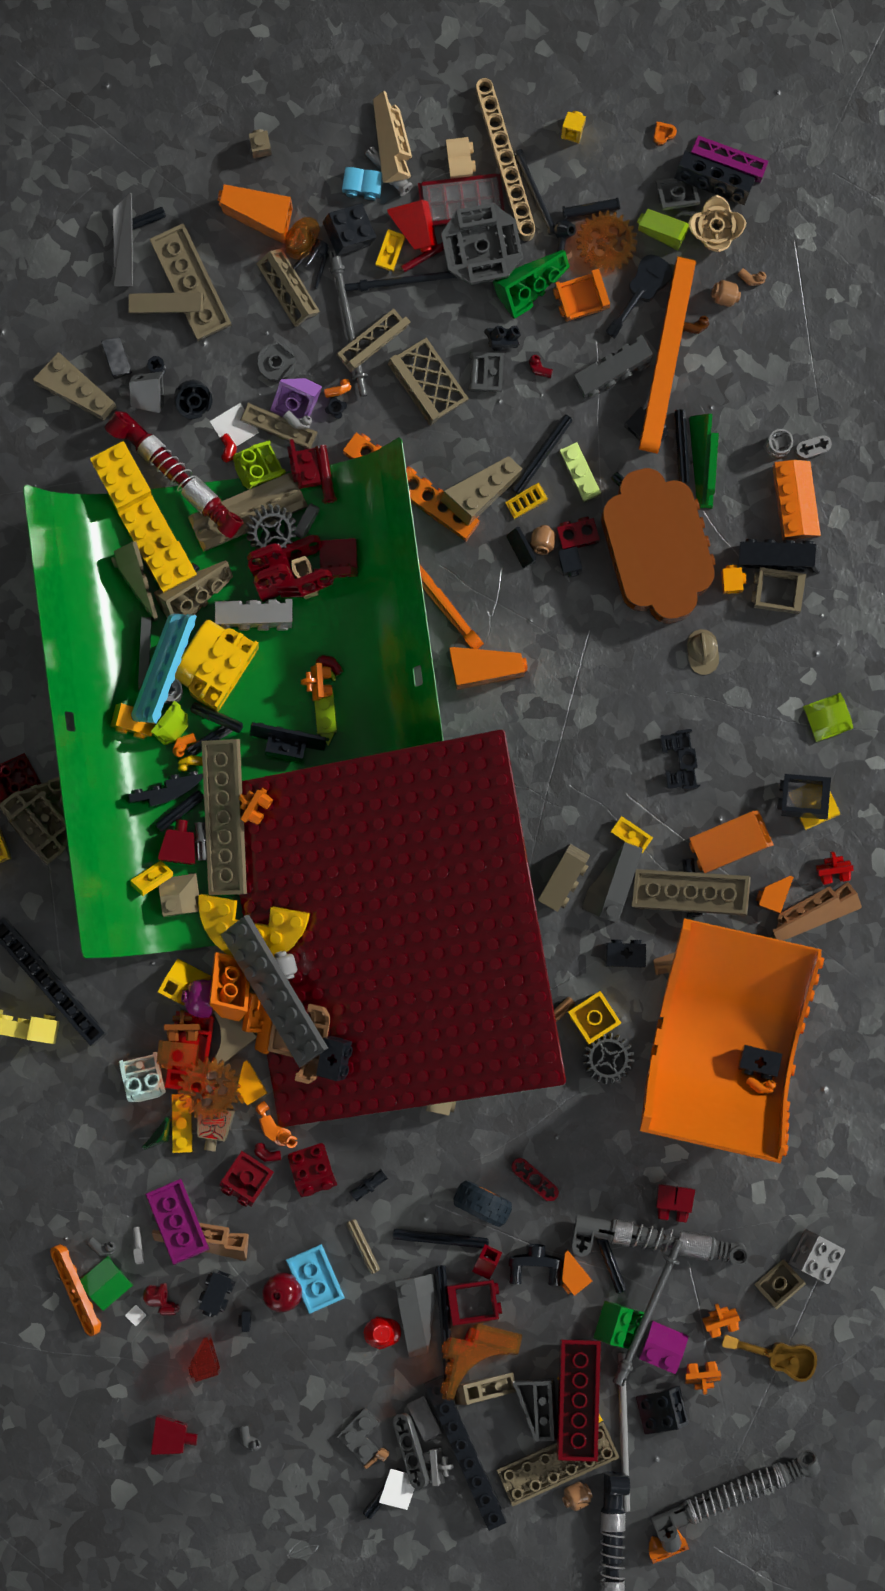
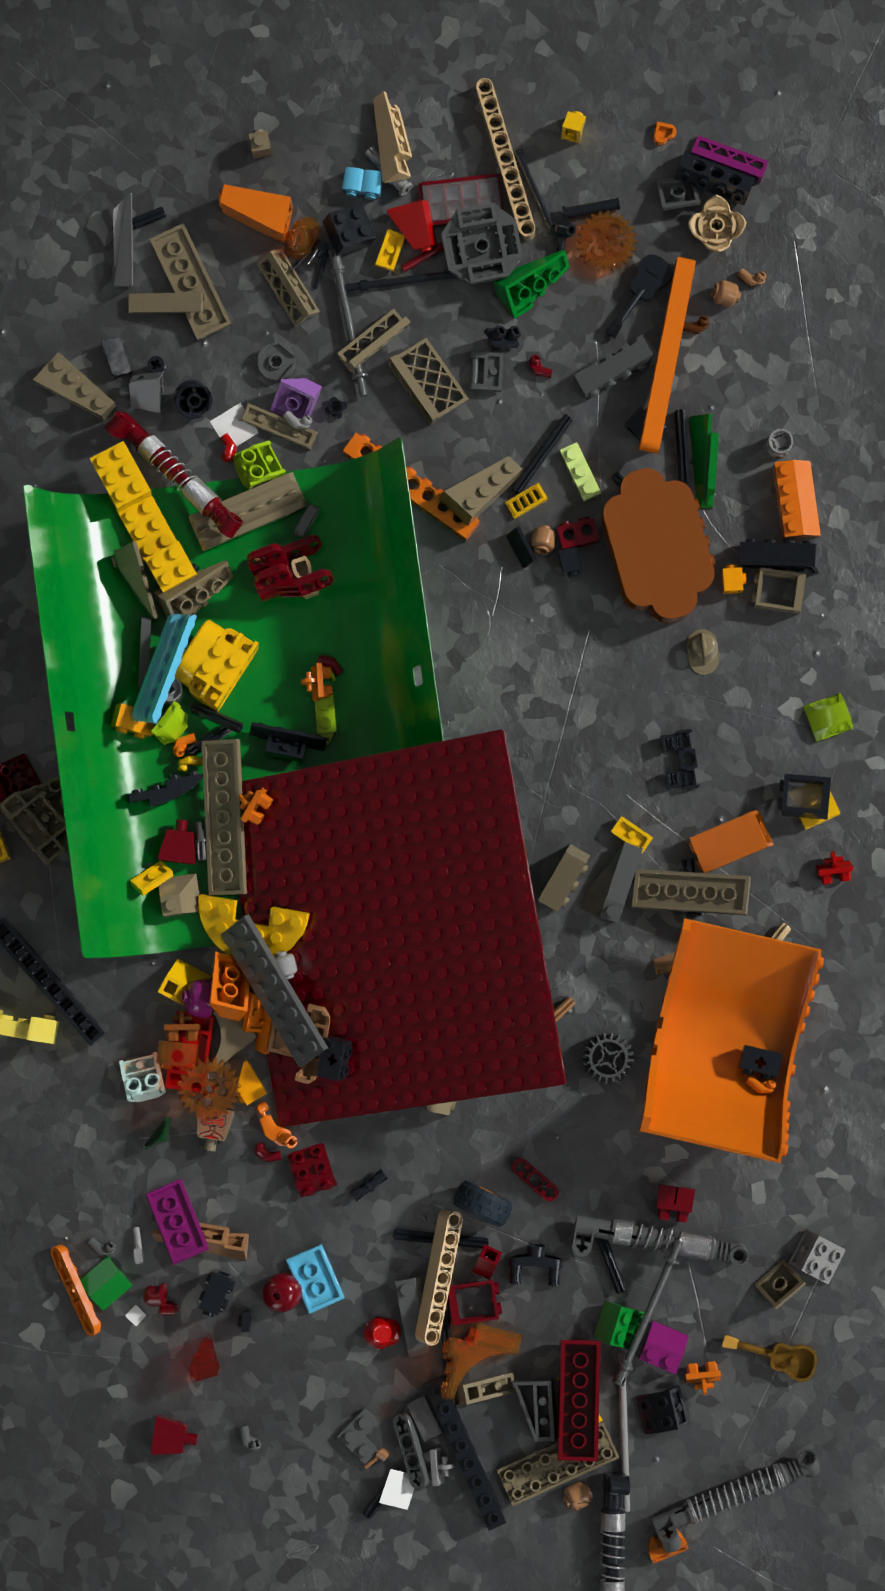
black axle [155,790,204,832] -> none
yellow plate [172,1094,193,1153] -> none
light grey wedge [215,599,292,631] -> none
dark red plate [219,1151,274,1207] -> none
dark grey gear [245,504,297,550] -> none
dark red bracket [287,439,321,489] -> none
dark red bracket [314,538,358,579] -> none
dark red pin [315,445,337,504] -> none
orange arm [324,379,352,398] -> none
dark tan axle [347,1219,380,1274] -> none
orange piece [419,564,484,649] -> none
tan brick [446,137,476,179] -> none
orange slope [449,647,528,690] -> none
orange panel [553,269,610,322] -> none
orange slope [561,1249,592,1296] -> none
yellow brick [567,991,621,1045] -> none
black brick [606,940,646,968] -> none
lime slope [637,209,689,251] -> none
orange hips [702,1303,740,1338] -> none
orange slope [755,876,794,914] -> none
medium nougat wedge [773,882,862,941] -> none
light grey beam [796,435,832,460] -> none
none -> tan beam [415,1209,463,1346]

